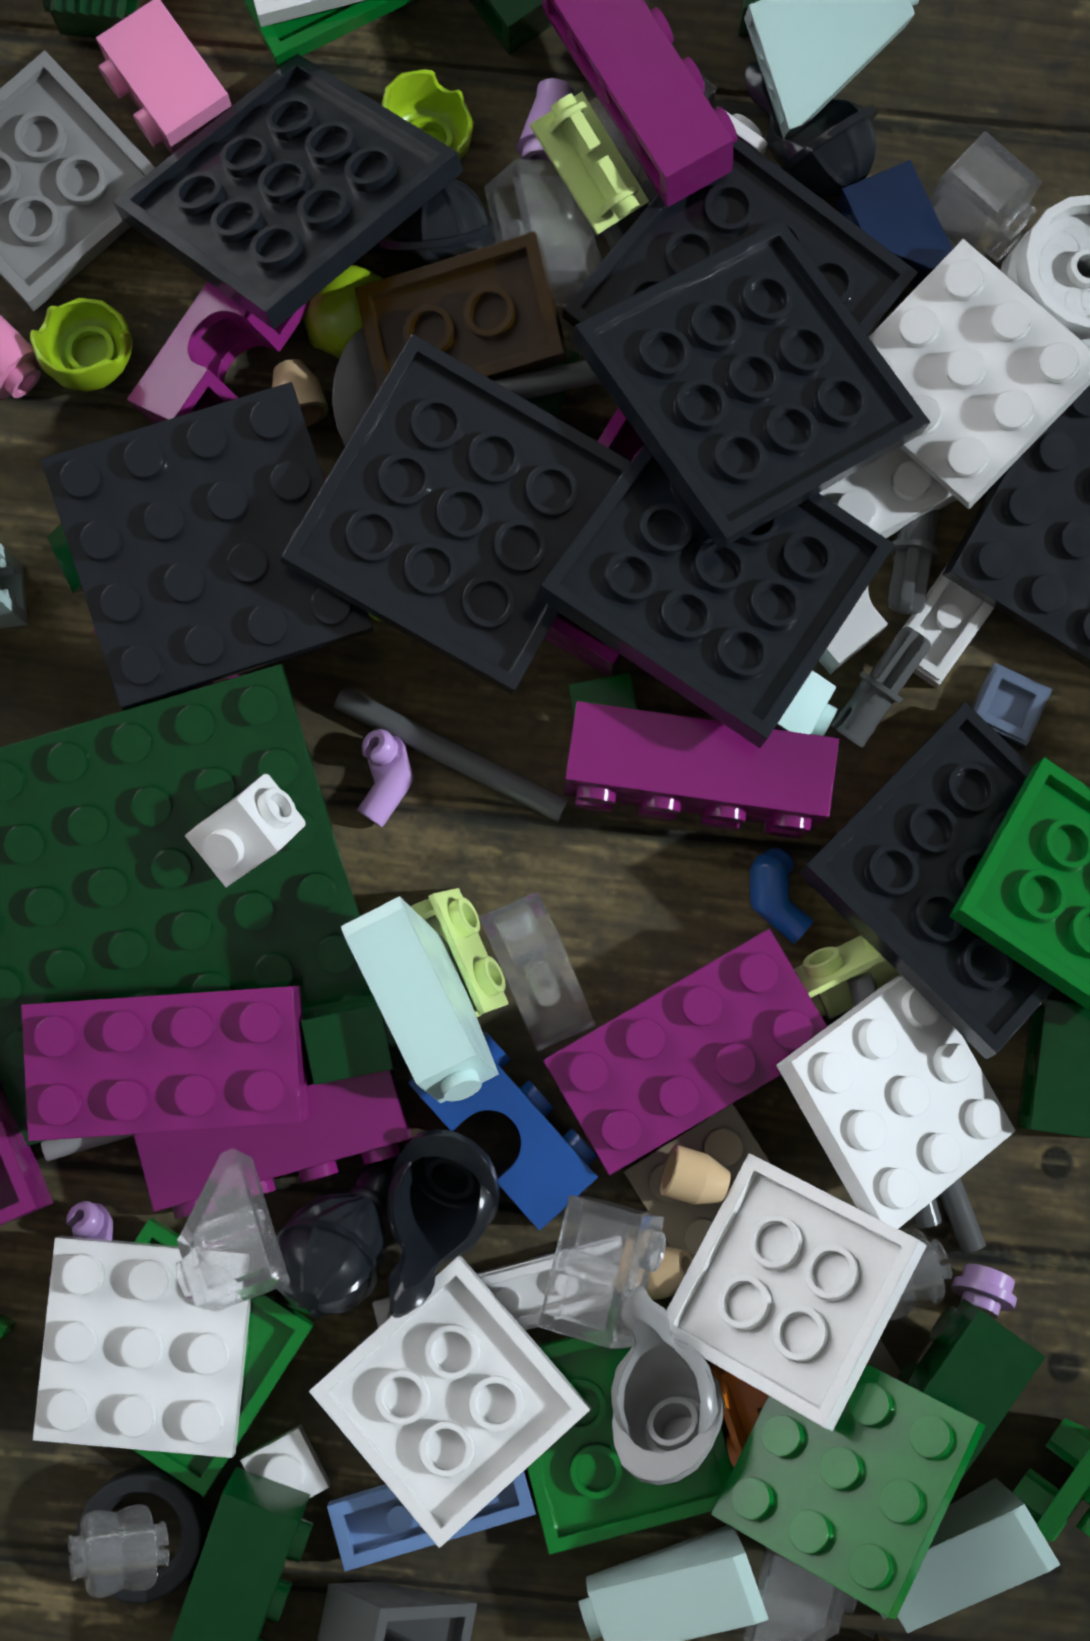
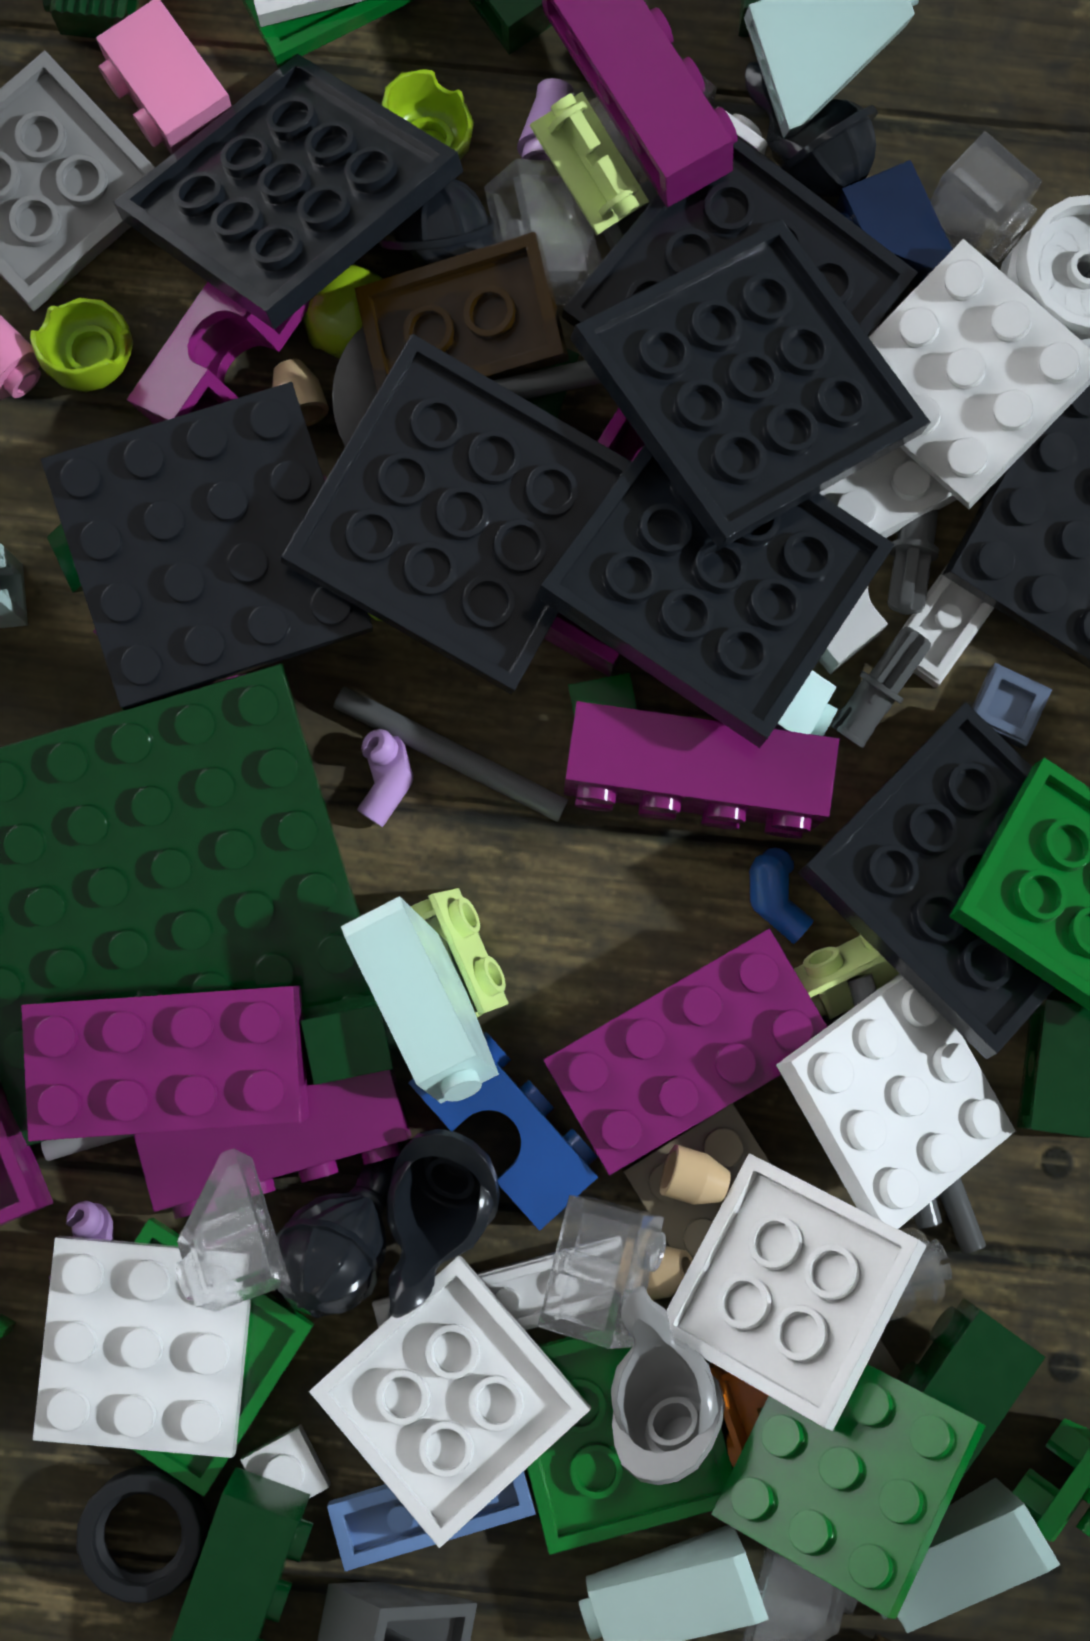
clear piece [68,1504,169,1598] -> none
white bracket [185,774,305,887] -> none
clear slope [479,891,596,1051] -> none
lavender plate [951,1264,1017,1318] -> none

